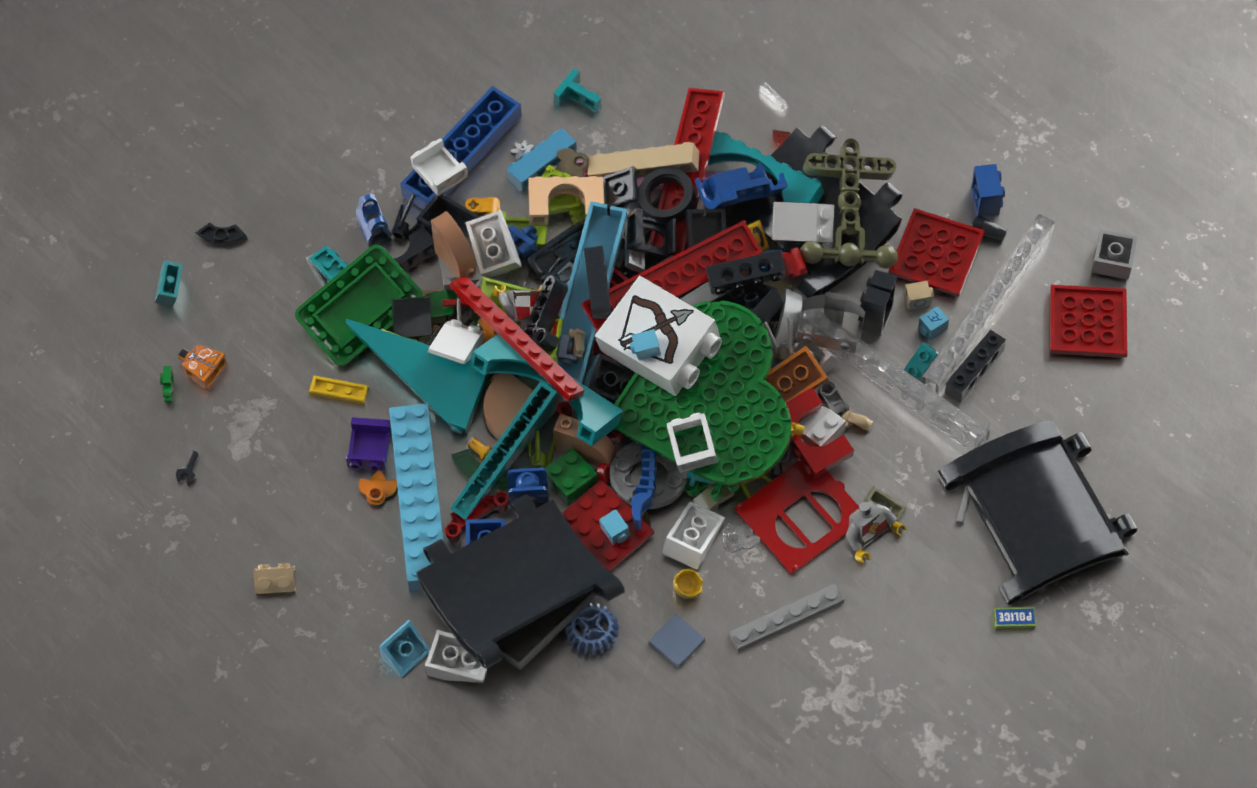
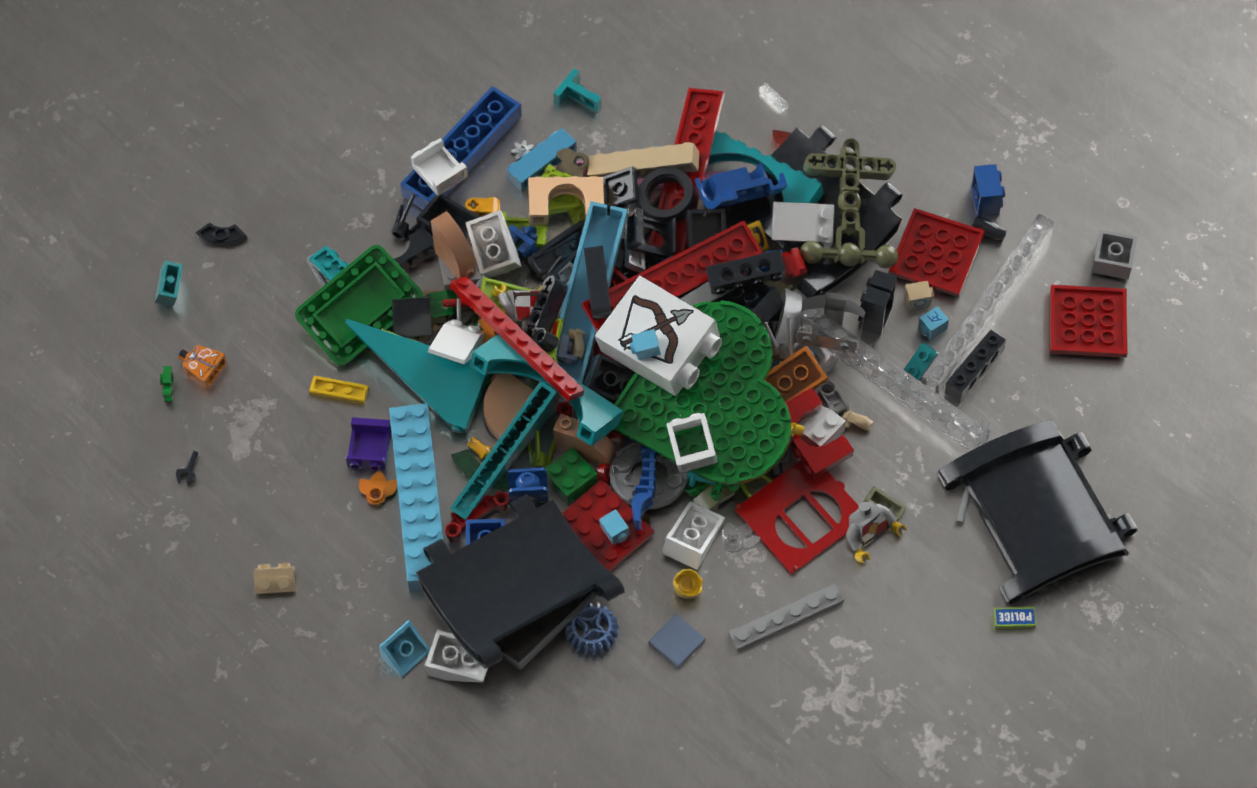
blue piece [356,194,392,244] -> none

